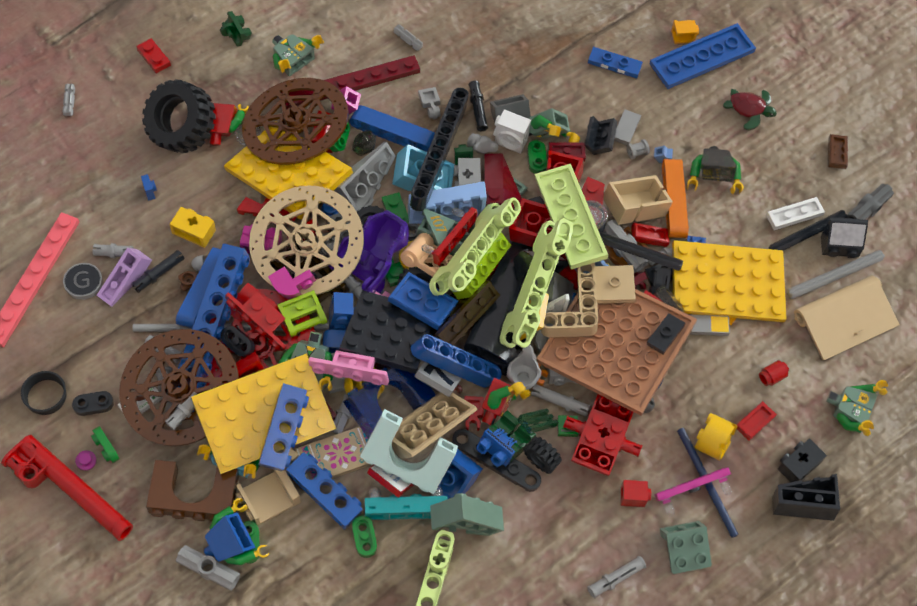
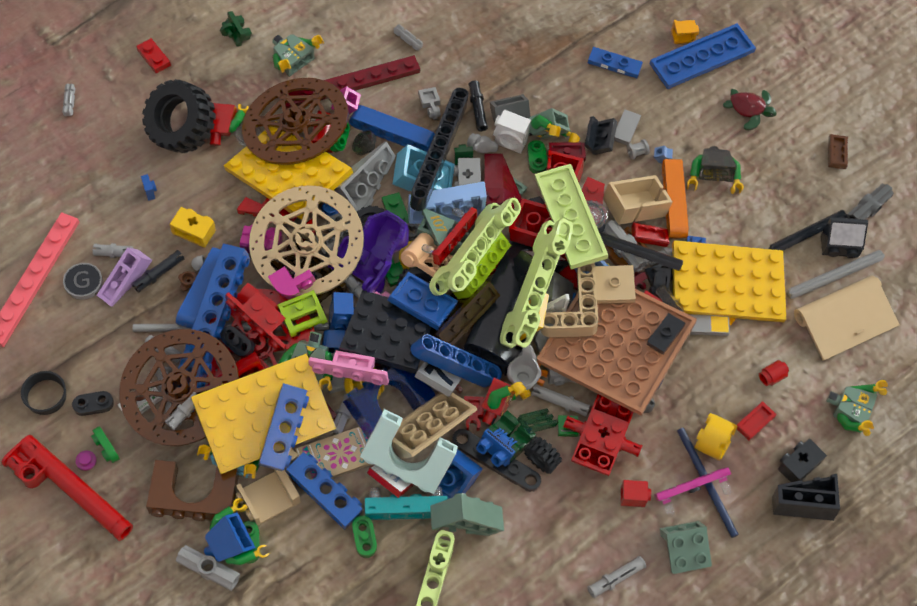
white plate [766,197,825,230] -> none

